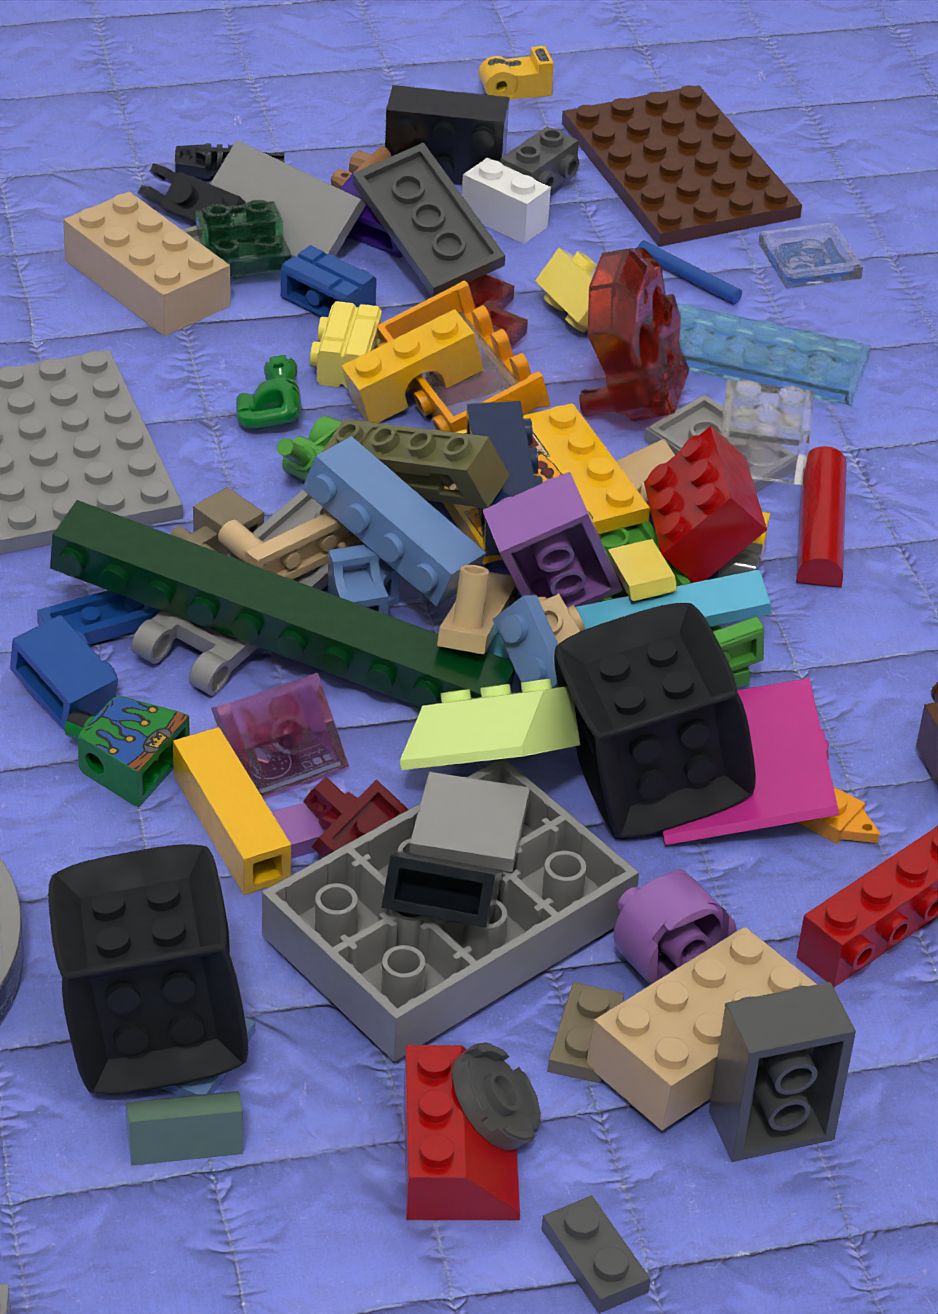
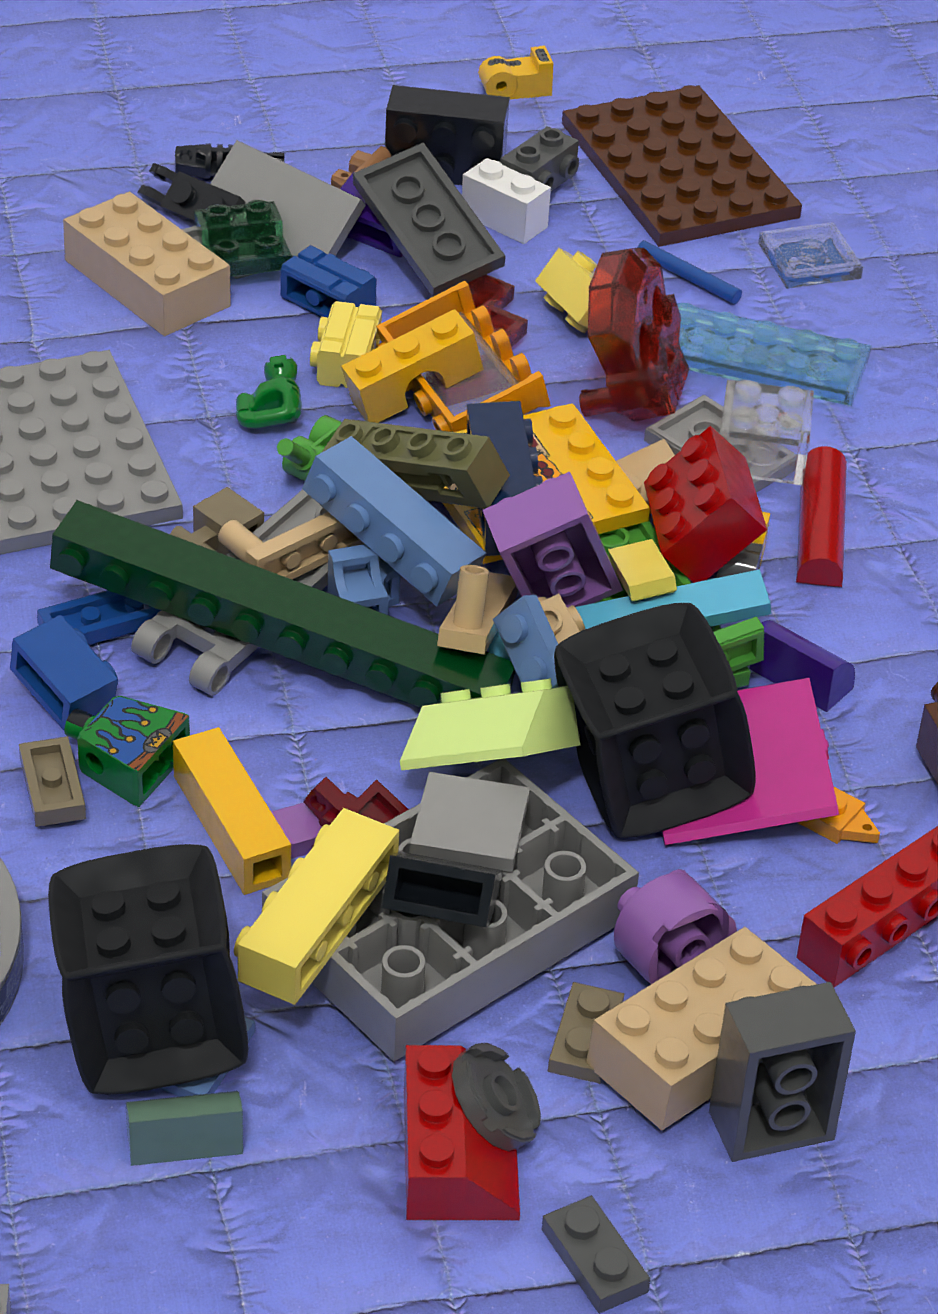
clear pink slope [211,673,349,797] -> none
none -> dark tan plate [19,736,86,827]
none -> light yellow brick [234,808,399,1005]
none -> dark purple brick [749,620,855,712]

